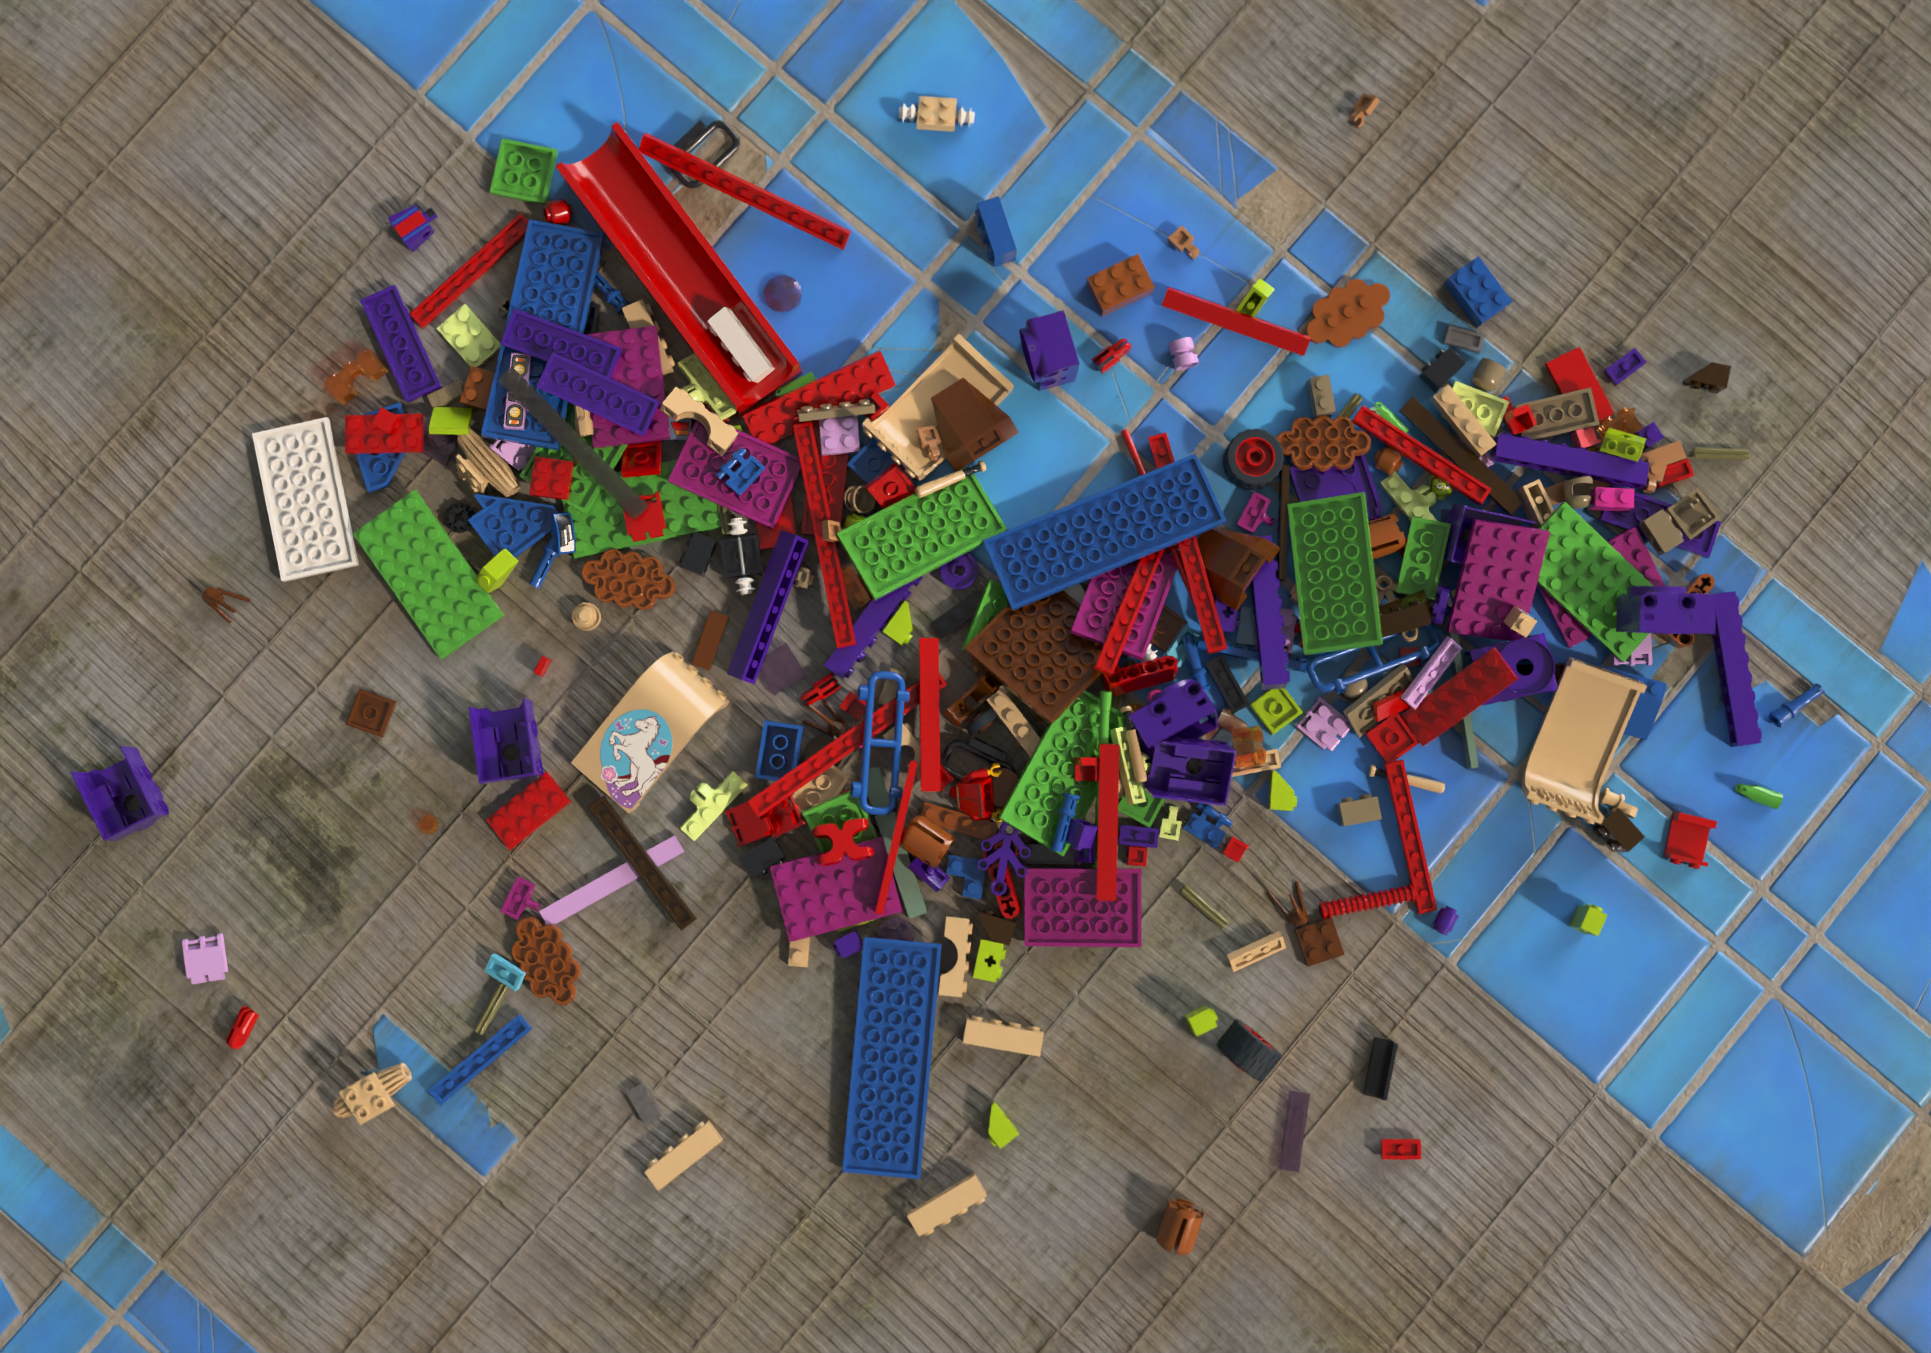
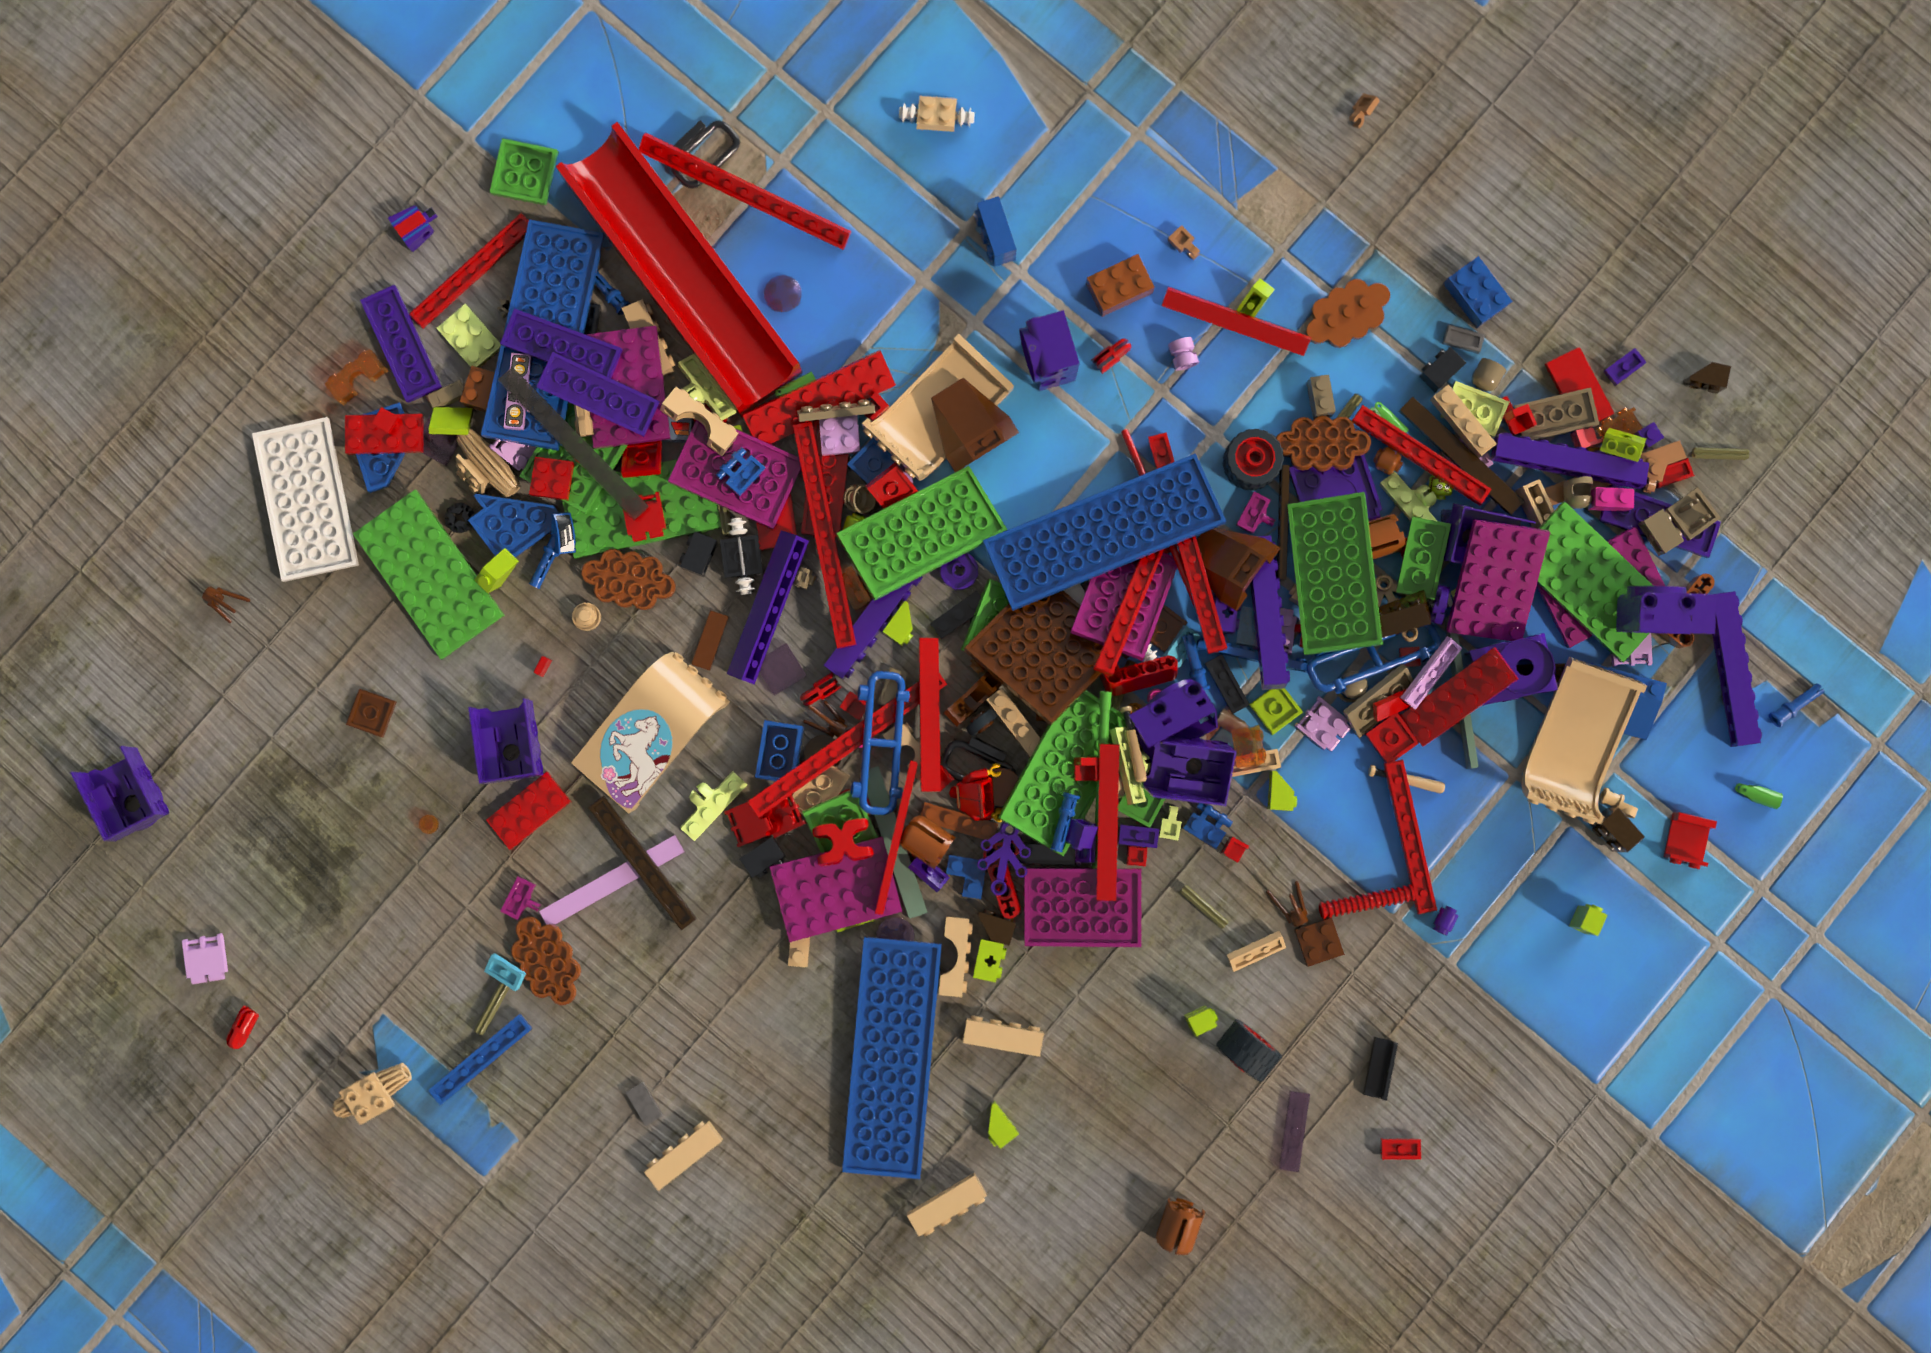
red head [543,199,573,225] -> none
white brick [708,307,775,383] -> none
medium nougat plate [822,520,844,543] -> none
dark purple brick [833,930,863,958] -> none
tan piece [915,461,986,498] -> none
medium nougat plate [916,425,941,461] -> none
dark tan brick [1336,794,1382,826] -> none
tan brick [1503,605,1537,637] -> none

